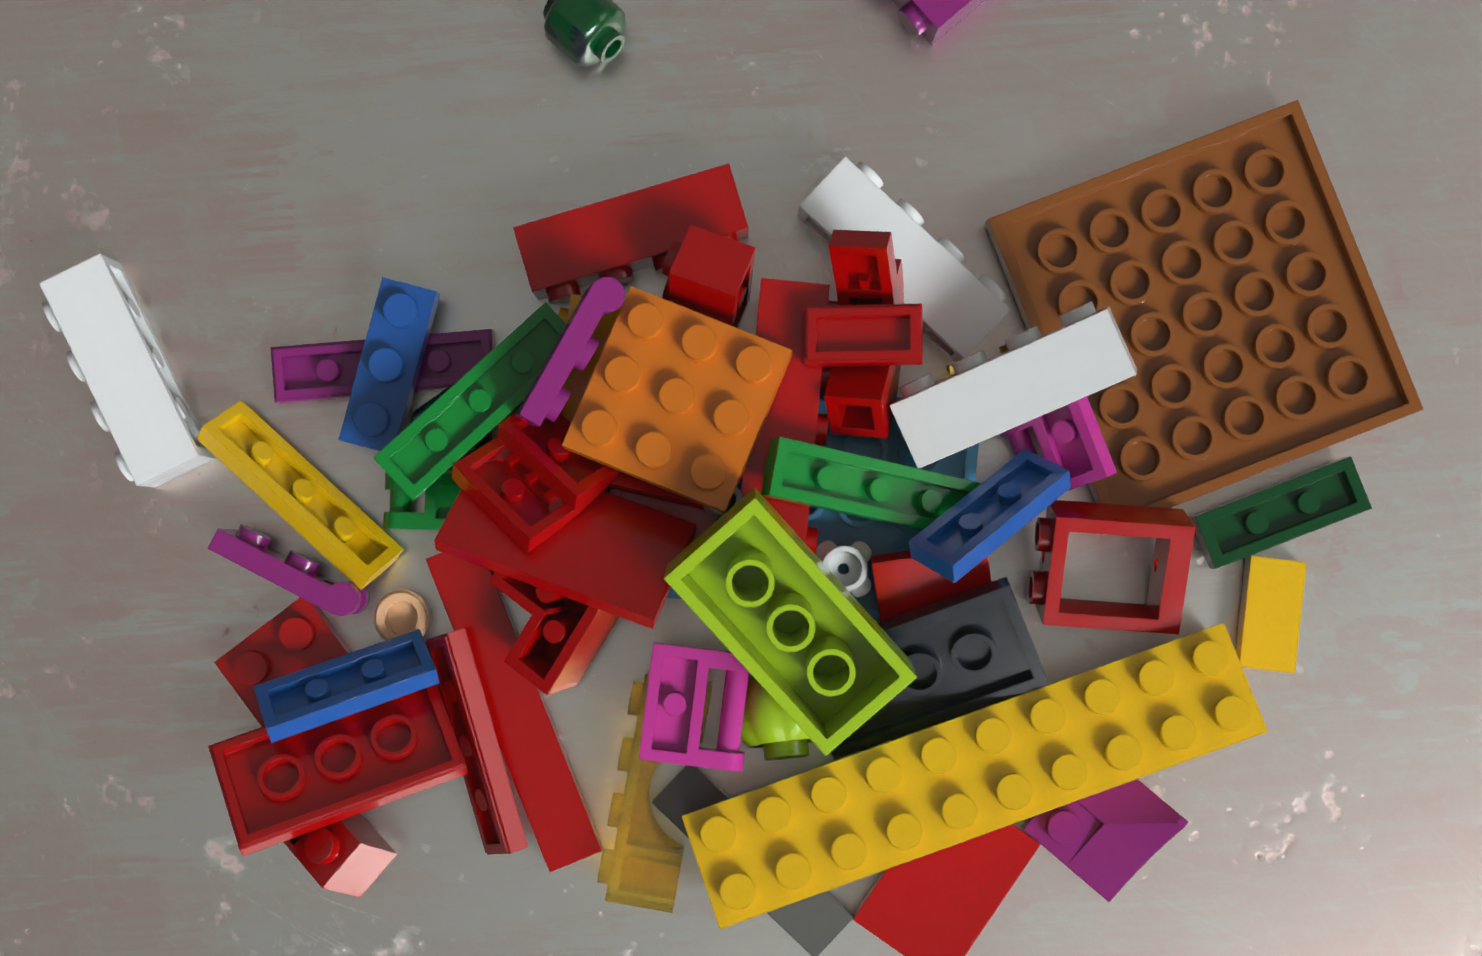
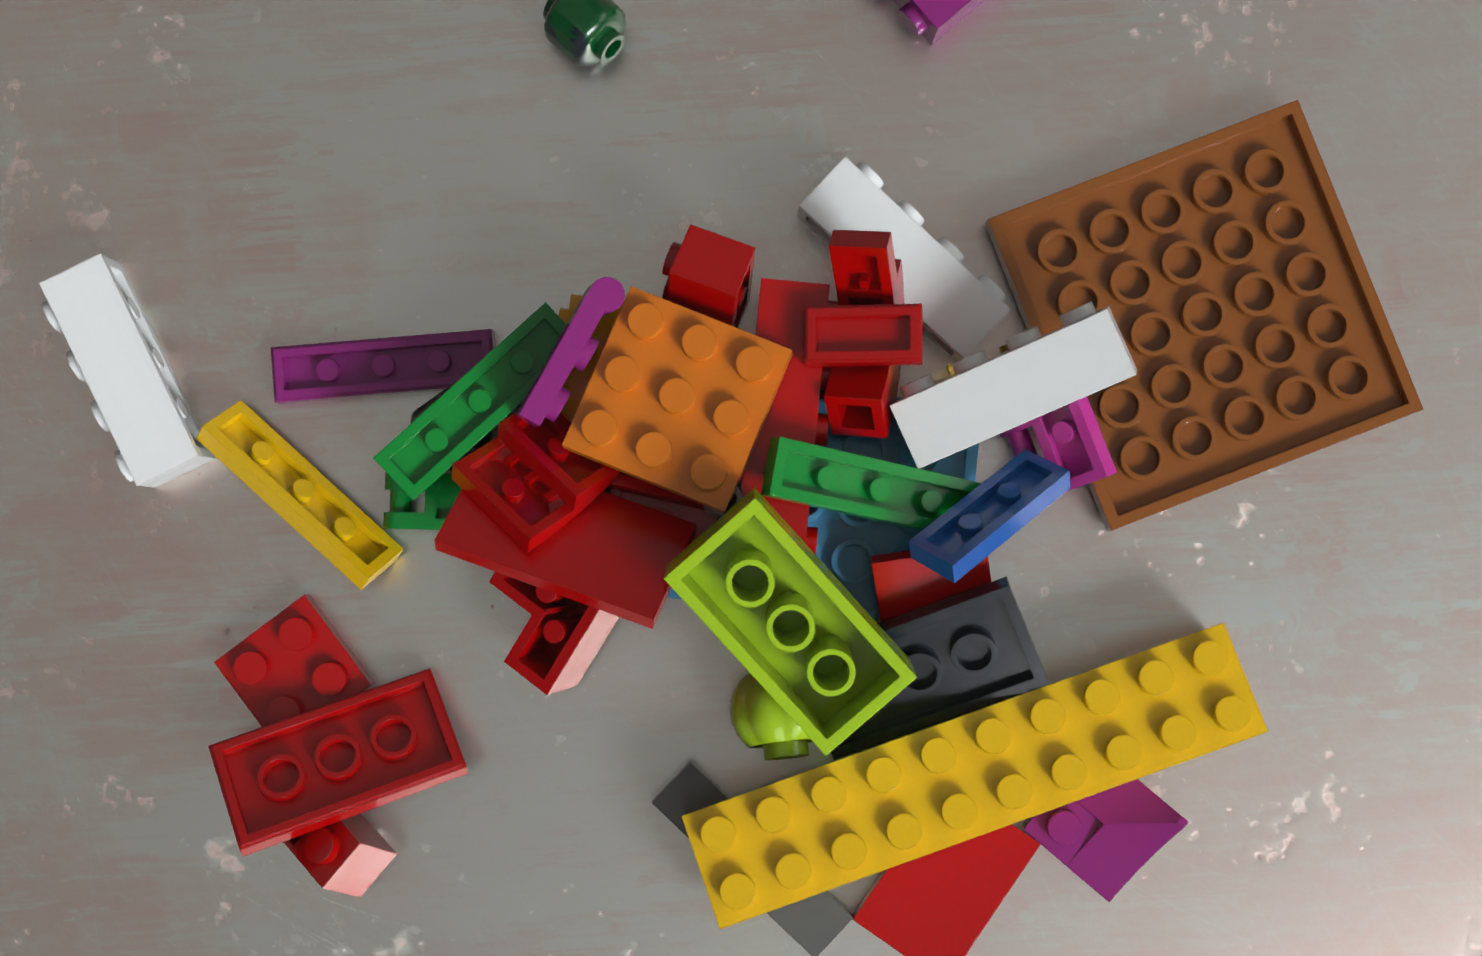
magenta plate [207,524,370,616] -> none
blue plate [253,629,439,743] -> none
blue plate [338,277,441,451] -> none
light nougat tile [374,590,433,641] -> none
red tile [425,552,603,872] -> none
red tile [425,628,528,855] -> none
red brick [513,163,749,304] -> none
clear yellow arch [597,670,713,913] -> none
dark pink plate [639,642,749,771] -> none
white plate [816,541,872,597] -> none
red window [1028,500,1195,635] -> none
dark green plate [1189,456,1372,569] -> none
yellow tile [1235,556,1307,673] -> none

